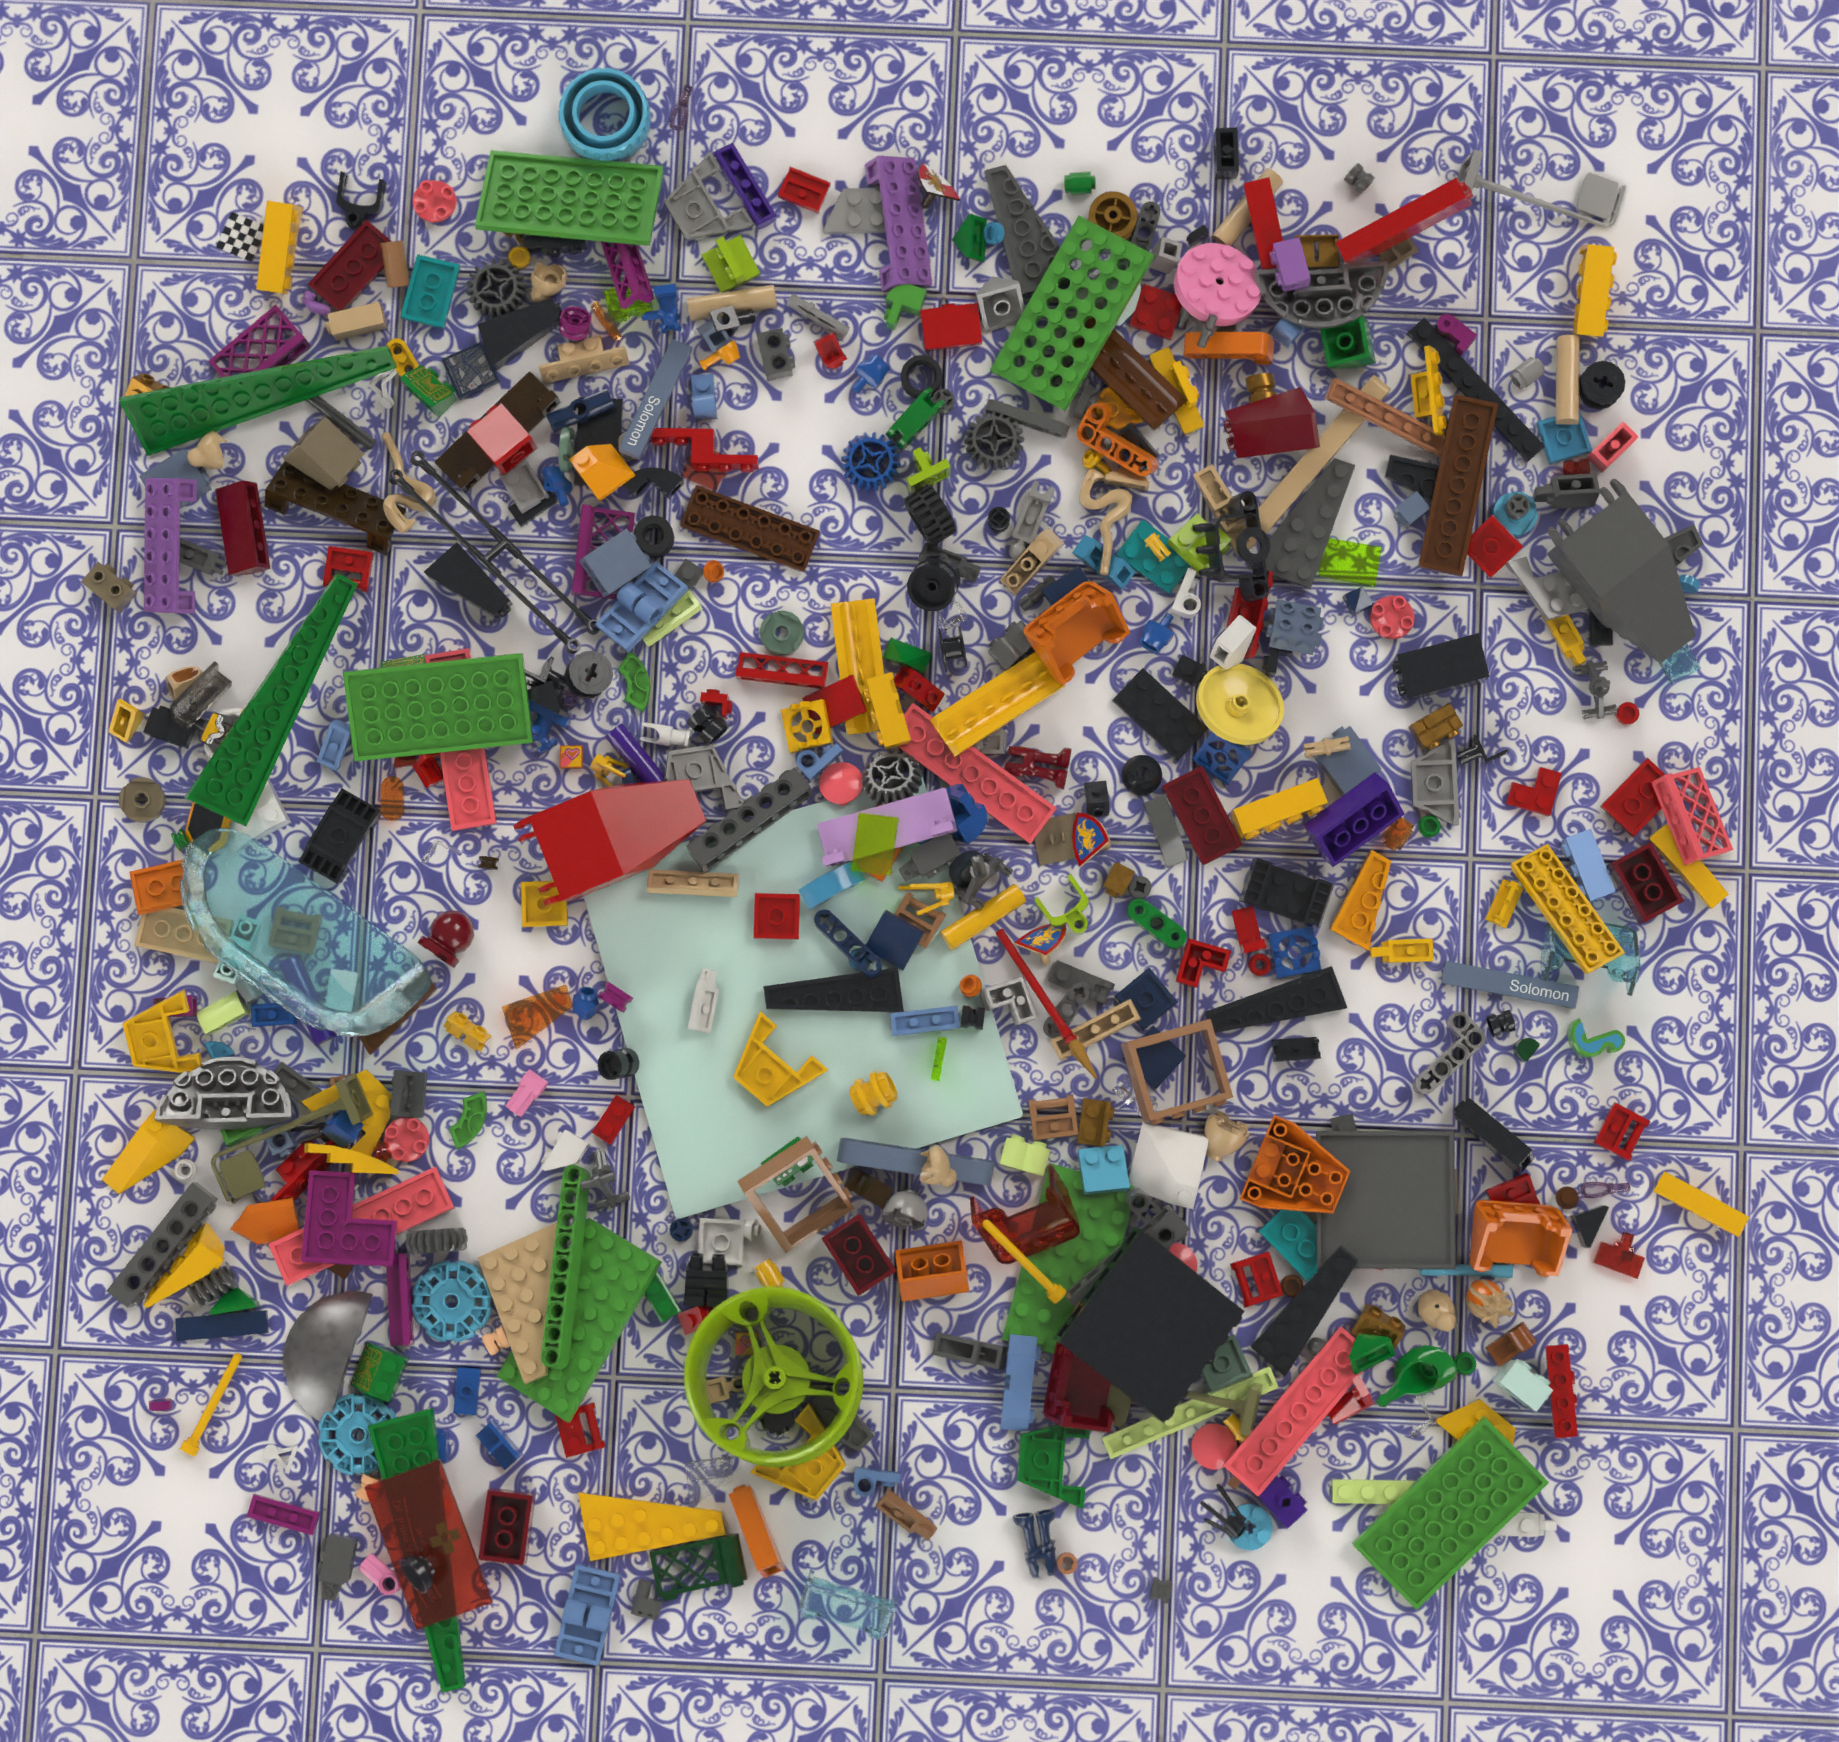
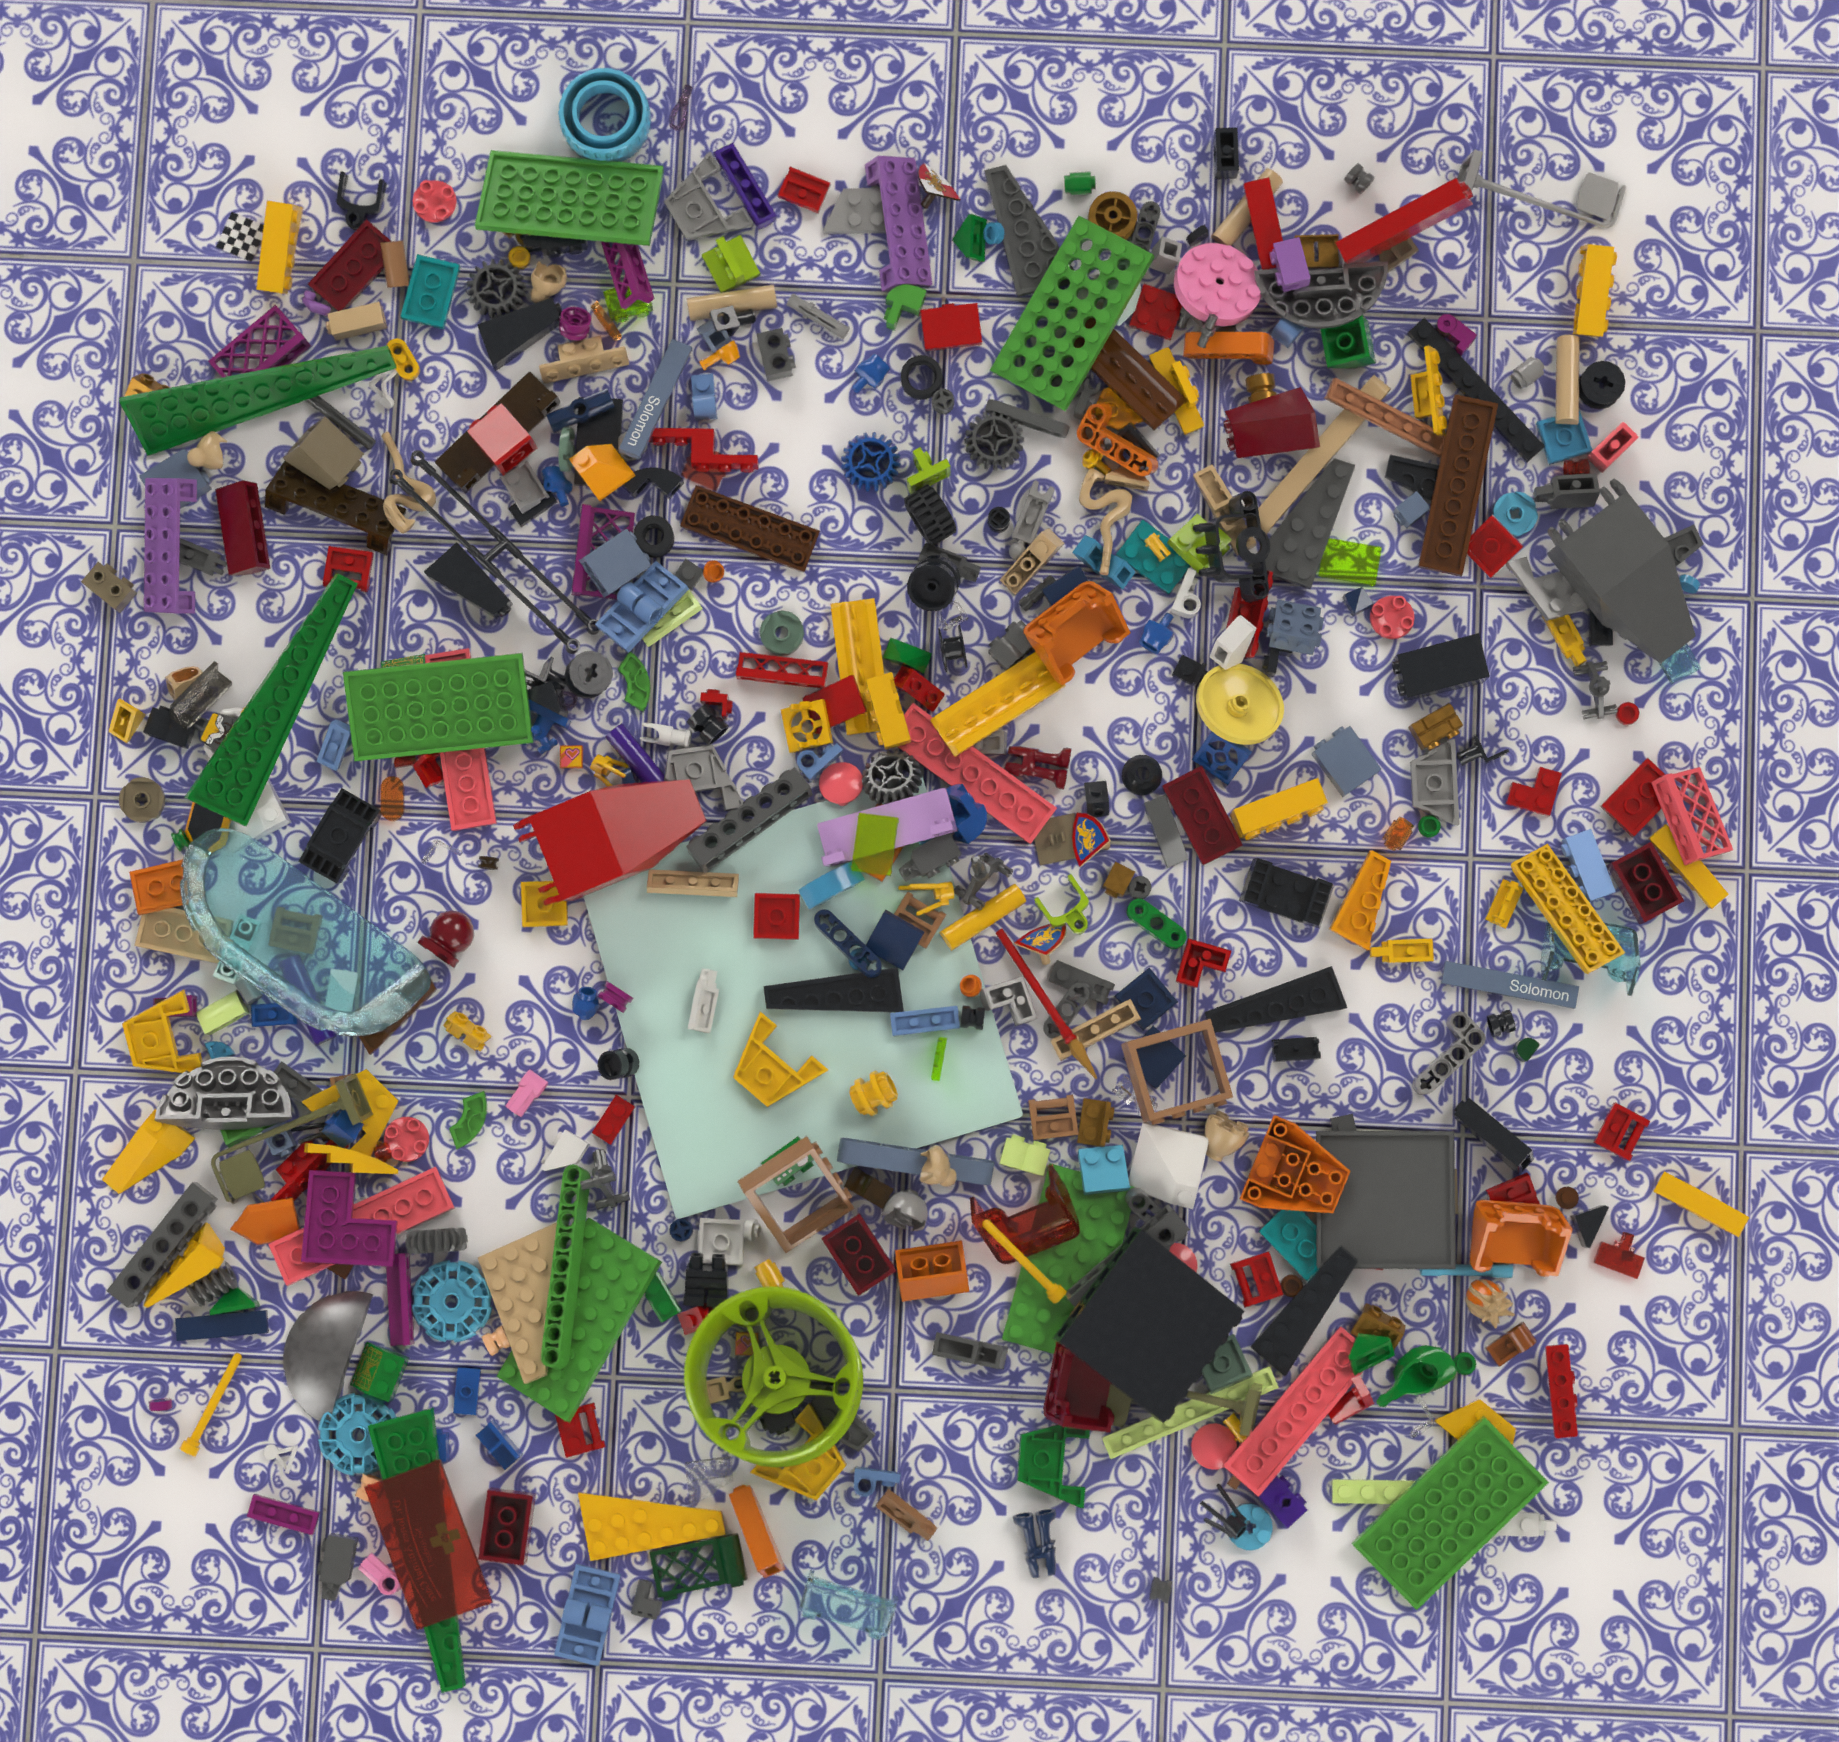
white plate [174,1159,197,1182] -> none
dark grey bracket [389,1070,428,1118] -> none
green slope [400,365,457,418] -> none
black piece [400,1555,435,1594] -> none
tile [441,342,500,400] -> none
clear orange wing [502,985,572,1050] -> none
blue piece [641,284,682,333] -> none
red bracket [813,332,847,369] -> none
green piece [886,387,946,450] -> none
black wheel [949,851,987,889] -> none
light grey slope [975,276,1025,333] -> none
medium blue brick [1000,1334,1041,1432] -> none
nougat bush [1057,1552,1078,1574] -> none
black plate [1112,668,1208,762] -> none
red bracket [1232,906,1266,955] -> none
red plate [1248,954,1271,976] -> none
blue piece [1268,926,1321,979] -> none
tan pin [1303,736,1351,758] -> none
dark purple brick [1303,772,1405,867] -> none
dark grey hinge [1308,1337,1326,1356] -> none
tan piece [1417,1289,1456,1332] -> none
light aqua brick [1492,1359,1553,1412] -> none
dark grey wheel [1505,494,1530,520] -> none
bright green animal [1567,1018,1625,1058] -> none
clear purple piece [1581,1182,1630,1198] -> none

